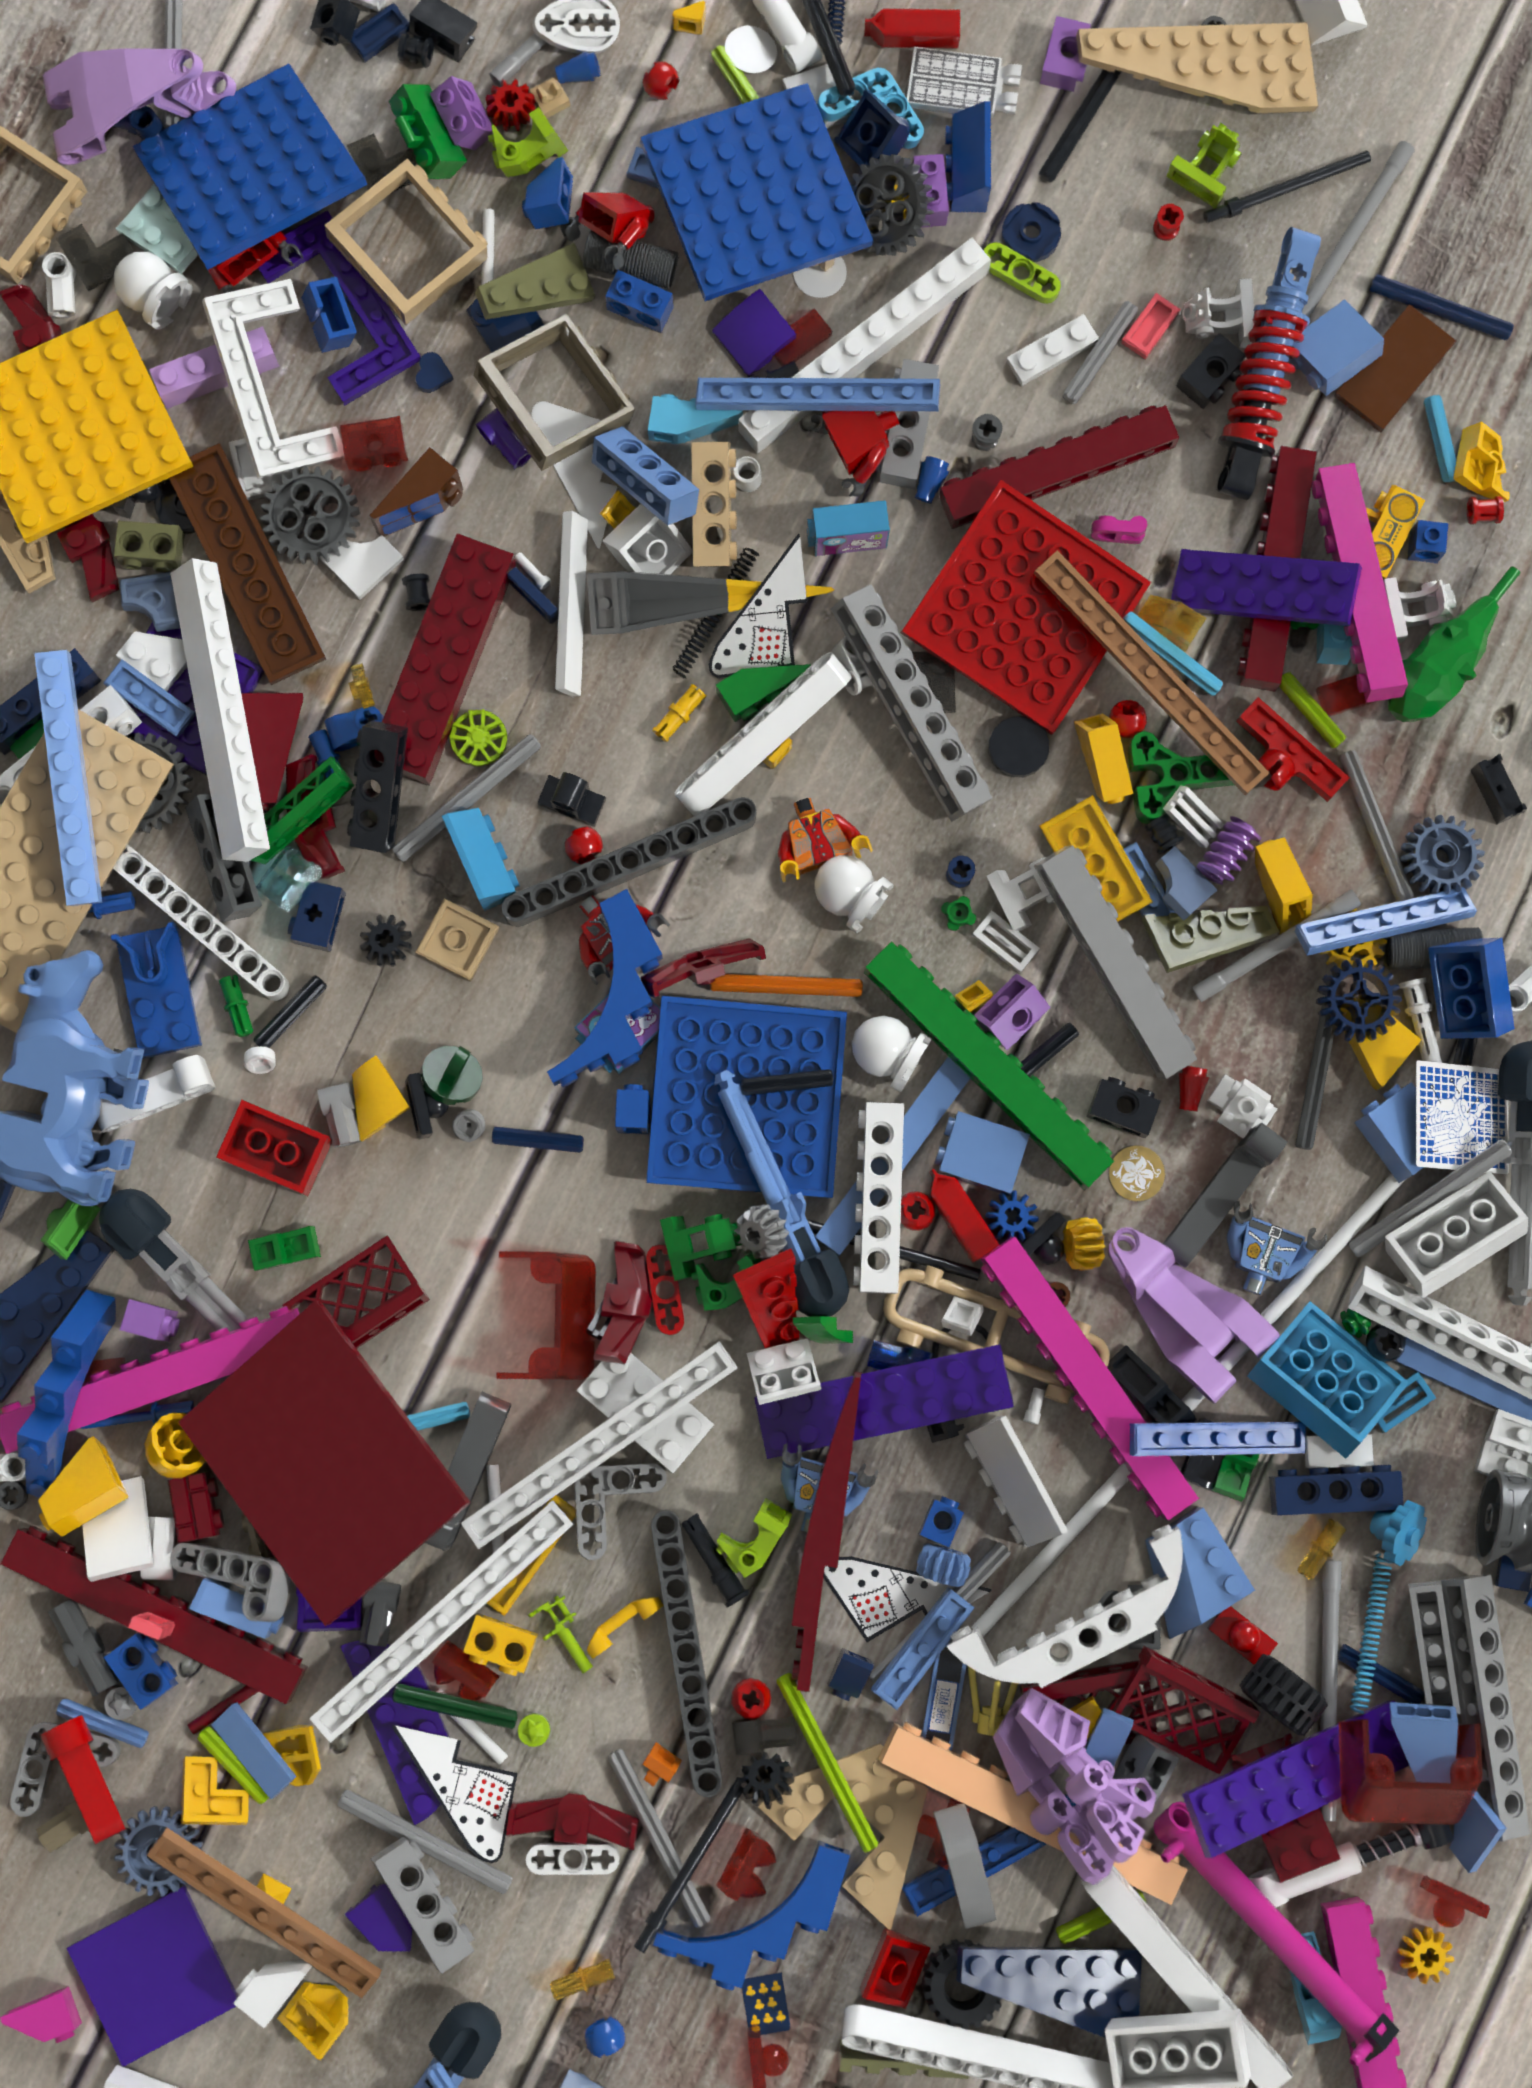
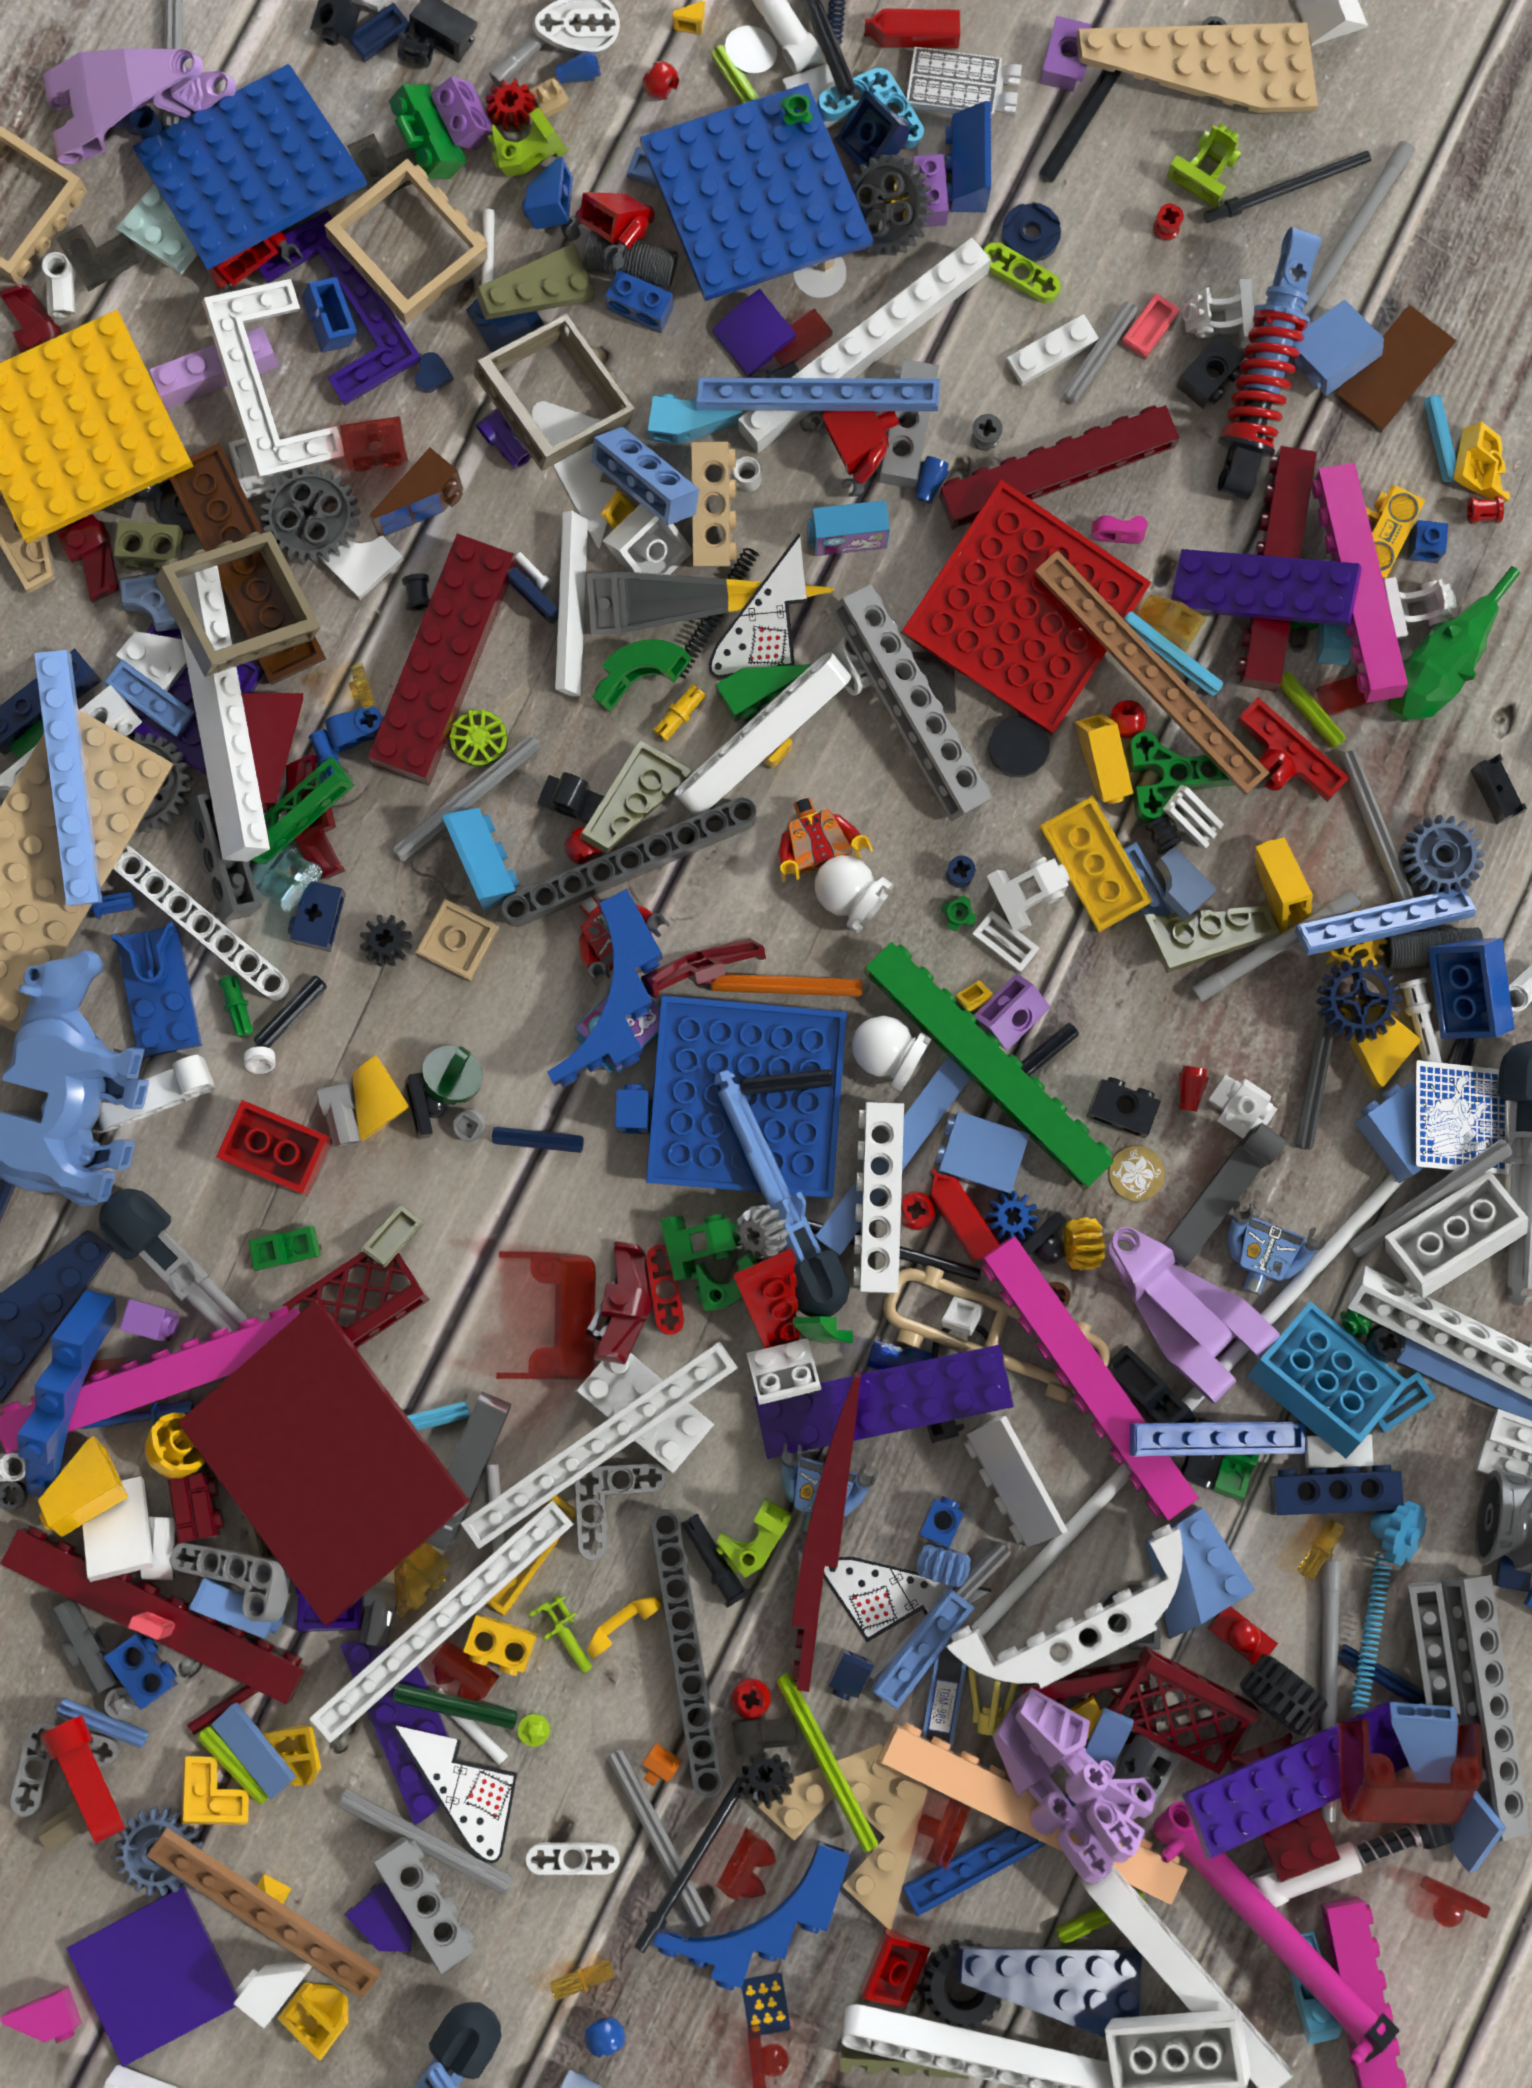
bright green tile [40,1199,101,1260] -> none
white tile [114,252,193,330] -> none
black brick [347,721,408,853] -> none
dark red plate [506,1793,639,1851] -> none
light grey beam [933,1803,997,1929] -> none
white piece [1023,1387,1045,1425] -> none
light grey brick [1034,845,1197,1079] -> none
medium lavender piece [1197,816,1261,885] -> none
dark blue axle [1370,274,1514,340] -> none
yellow gear [1397,1926,1454,1984] -> none
none -> dark tan window [155,531,321,677]
none -> tile [360,1204,424,1268]
none -> clear yellow slope [393,1543,451,1618]
none -> wing [580,740,692,854]
none -> green arch [592,639,692,712]
none -> green plate [781,94,813,126]

